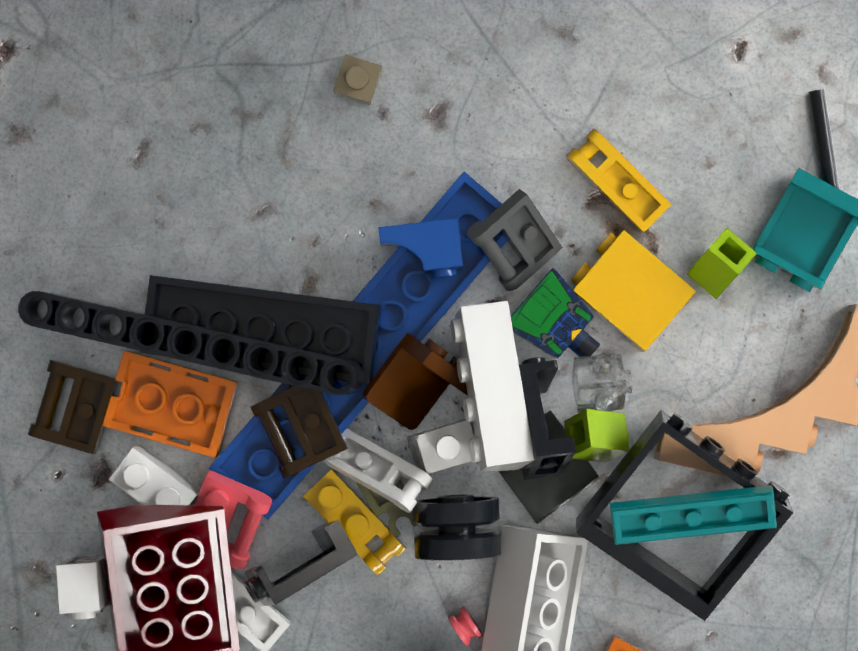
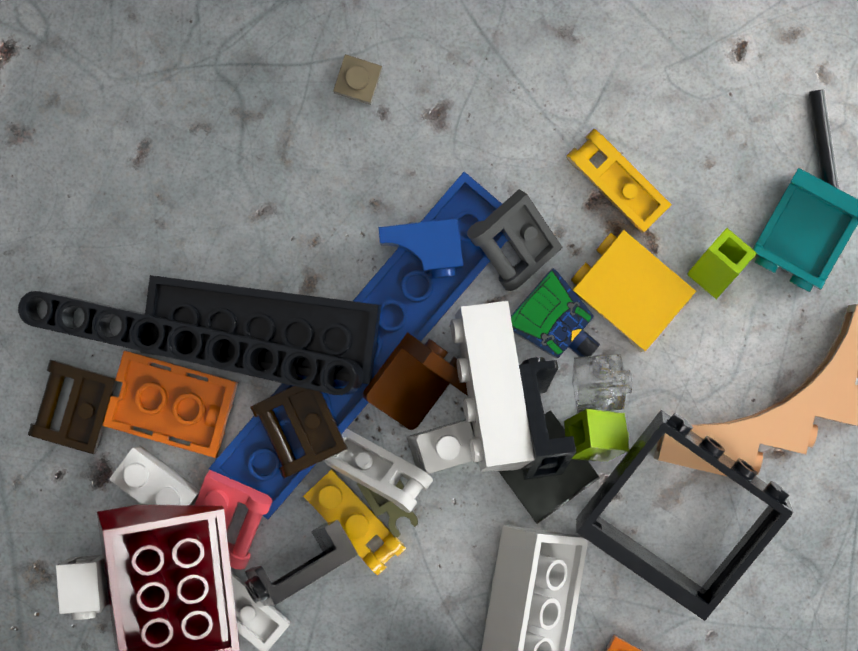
black wheel [413,494,501,560] -> none
coral bush [448,606,483,646] -> none
teal tile [610,485,777,545] -> none

